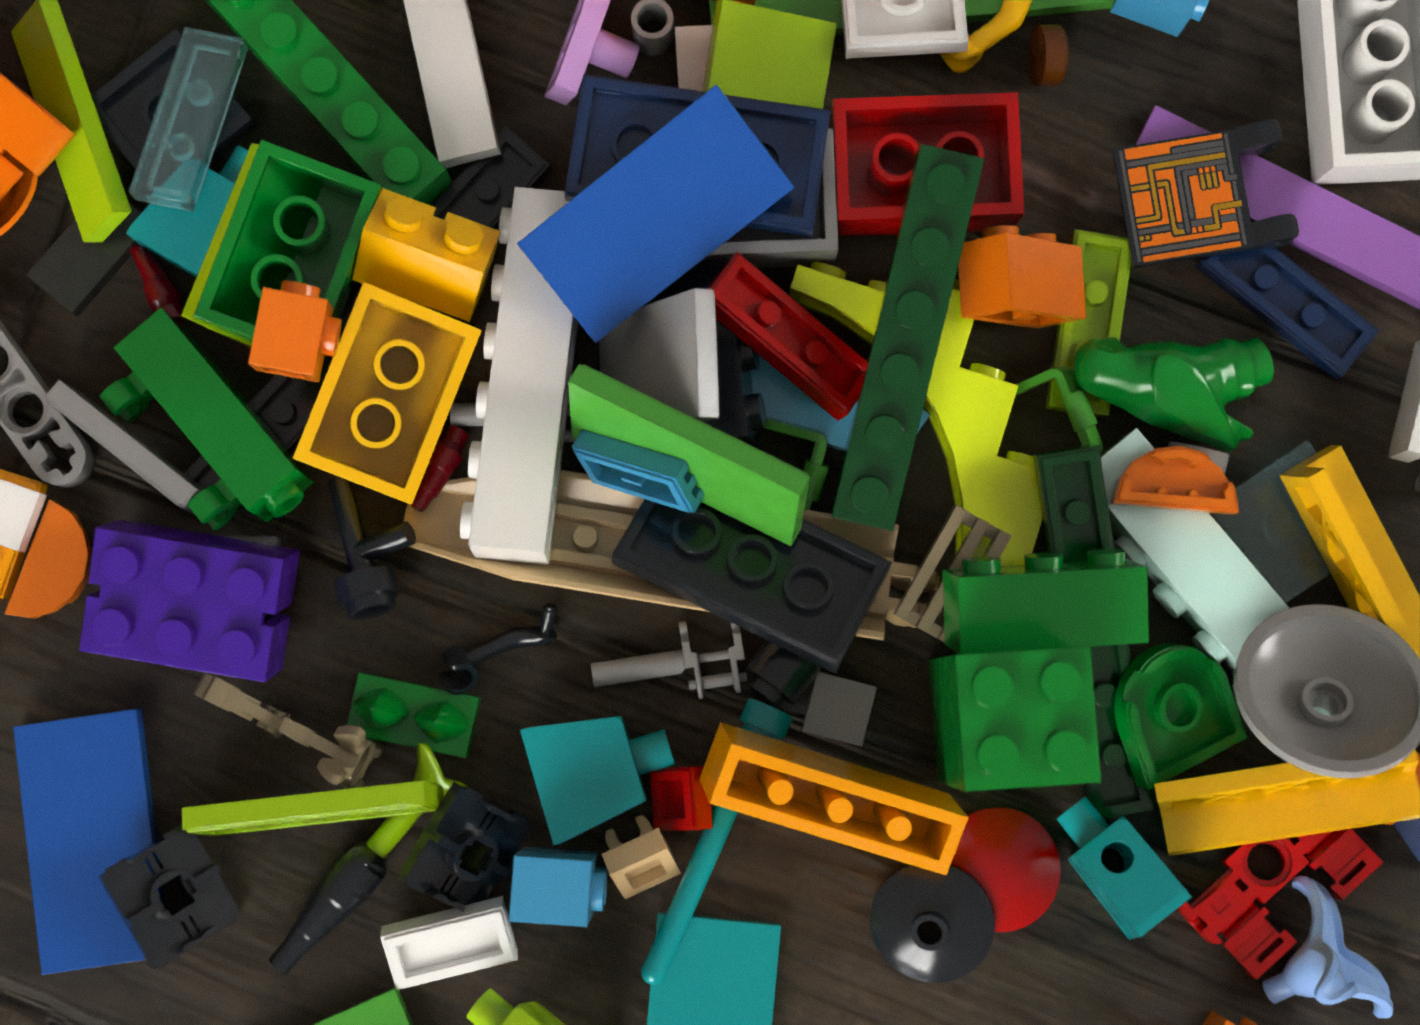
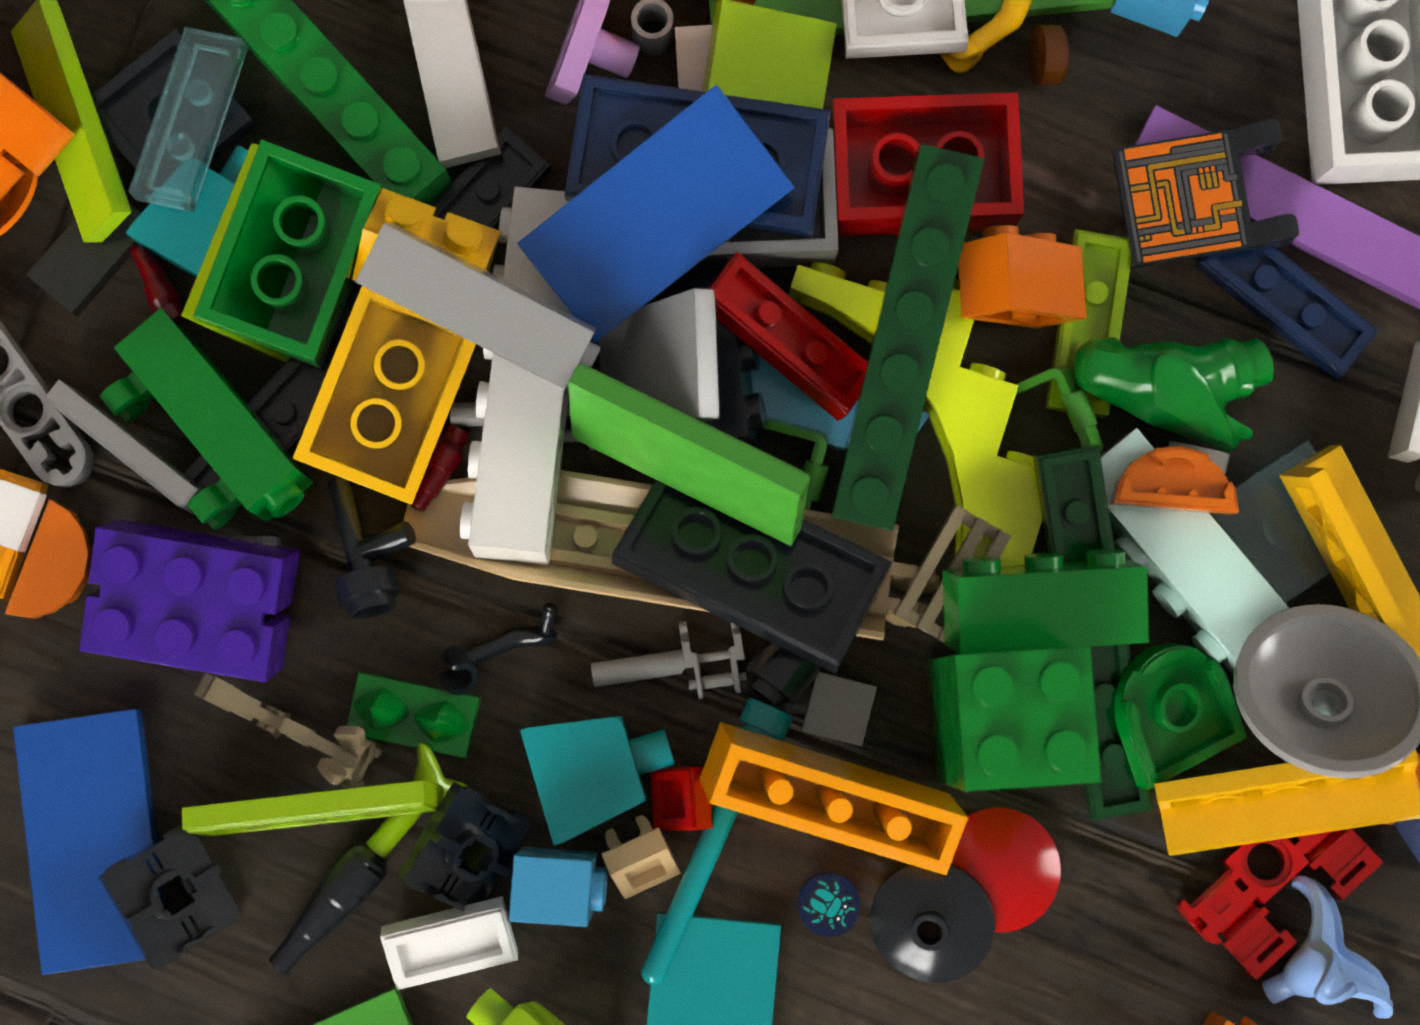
orange brick [248,281,342,383] -> none
dark azure tile [572,430,705,513] -> none
teal torso [1056,796,1192,940] -> none
none -> light grey brick [355,222,601,389]
none -> tile [797,872,860,937]

